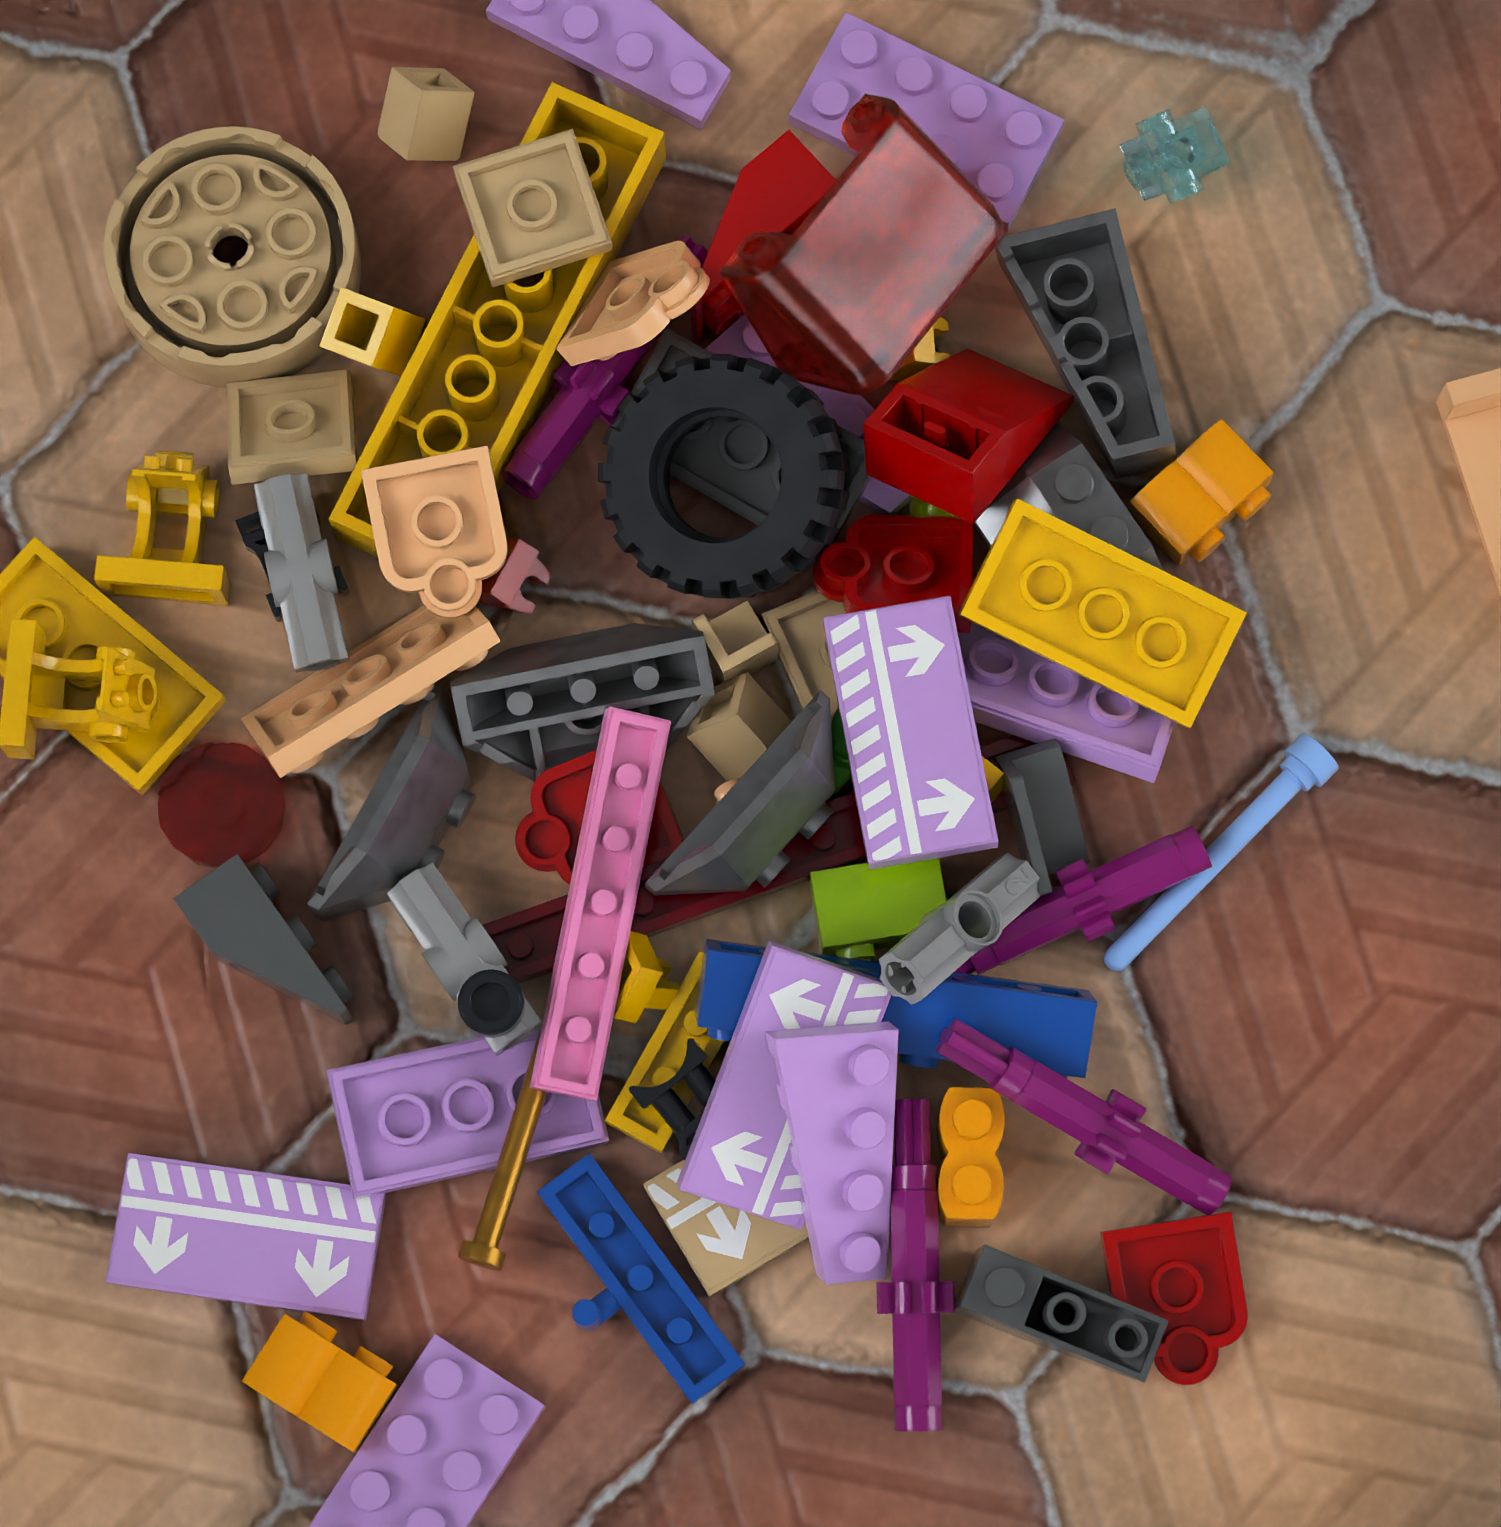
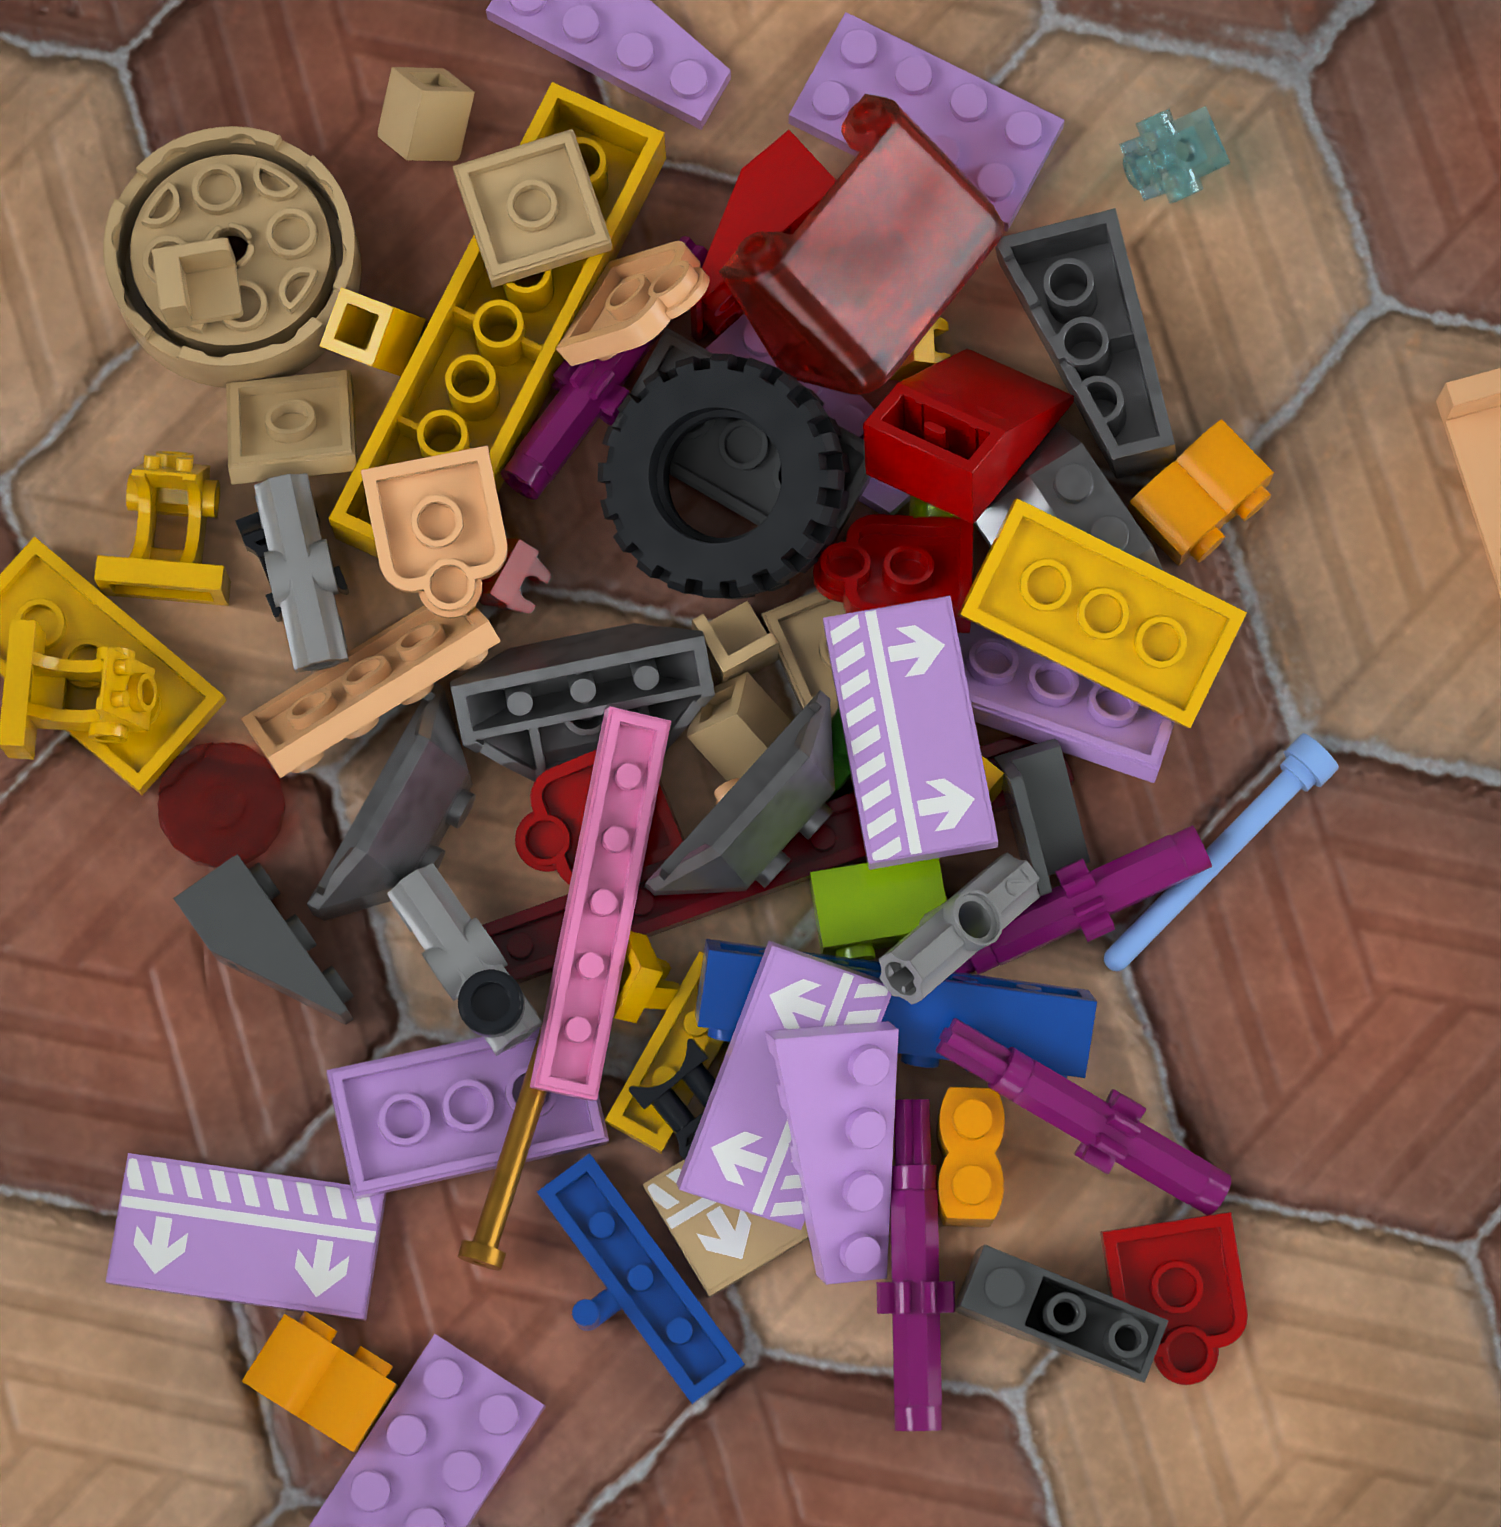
none -> tan panel [152,238,243,329]

